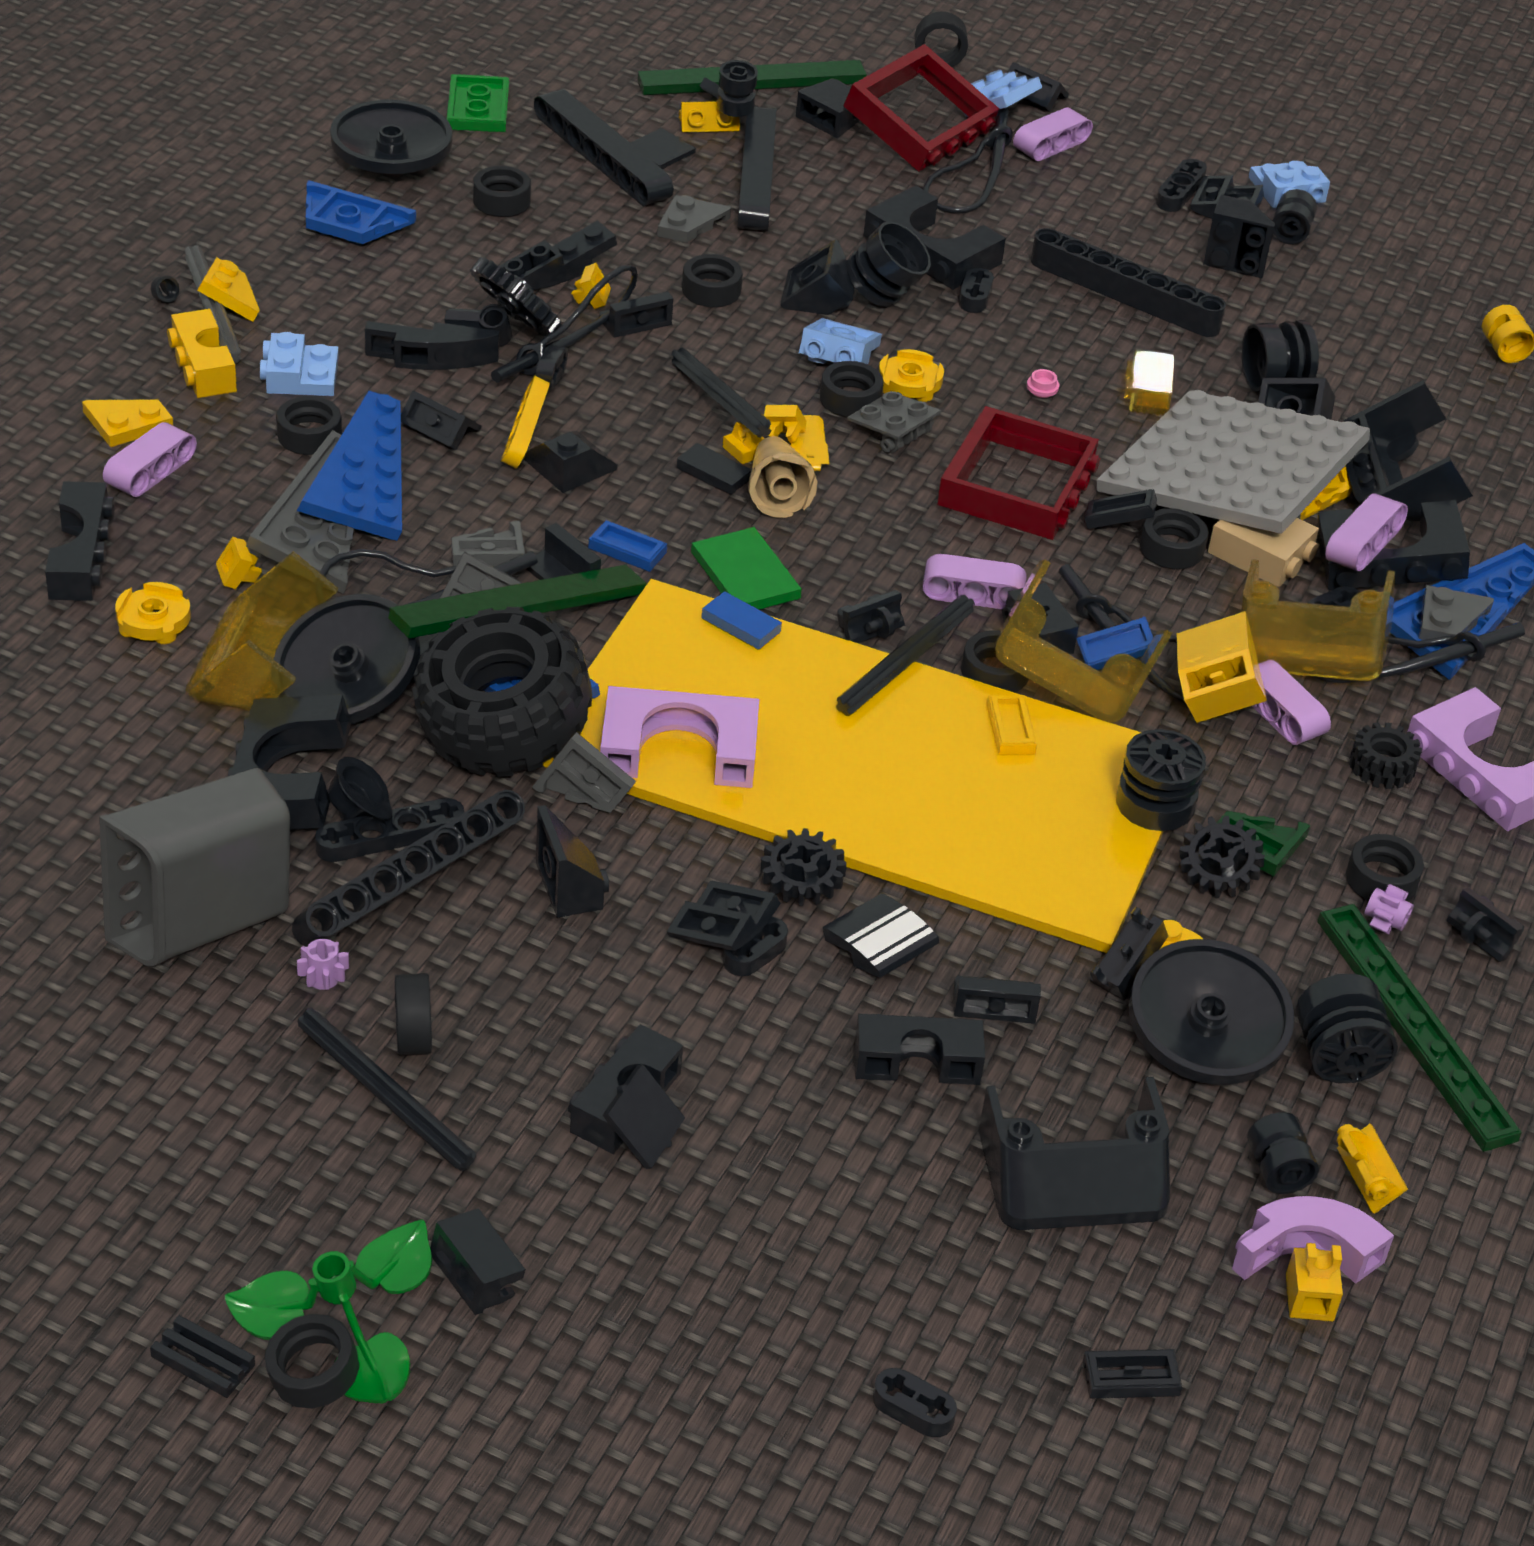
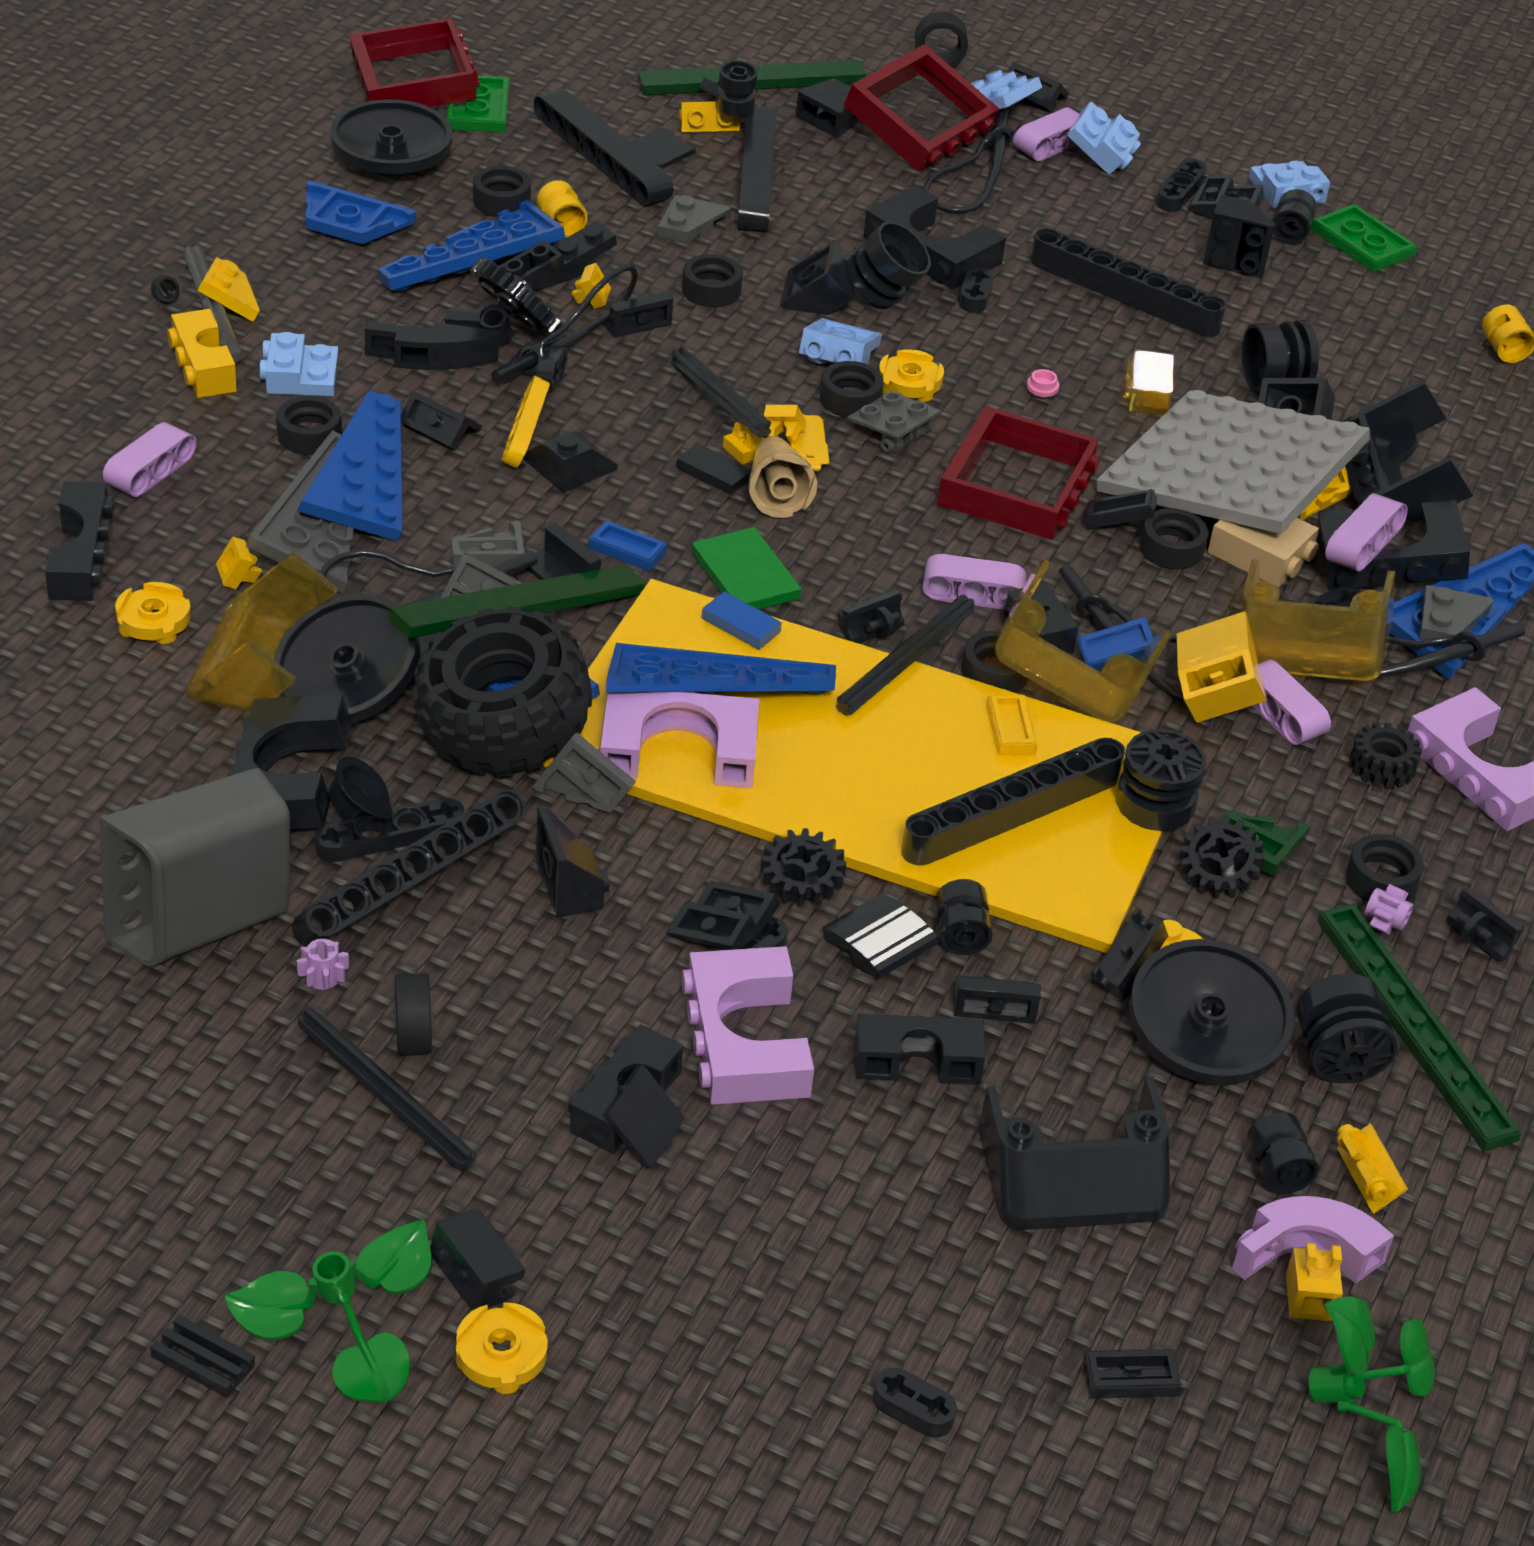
yellow wing [82,399,173,447] -> none
black tyre [264,1314,359,1409] -> none
none -> dark red window [349,17,480,107]
none -> blue wing [378,200,566,291]
none -> yellow plate [456,1303,548,1394]
none -> yellow wheel [536,180,588,238]
none -> blue wing [606,643,836,694]
none -> lavender arch [681,946,814,1105]
none -> beam [901,738,1125,866]
none -> black wheel [936,879,993,955]
none -> light blue plate [1067,101,1141,175]
none -> green plant [1309,1296,1435,1512]
none -> green tile [1311,204,1418,273]

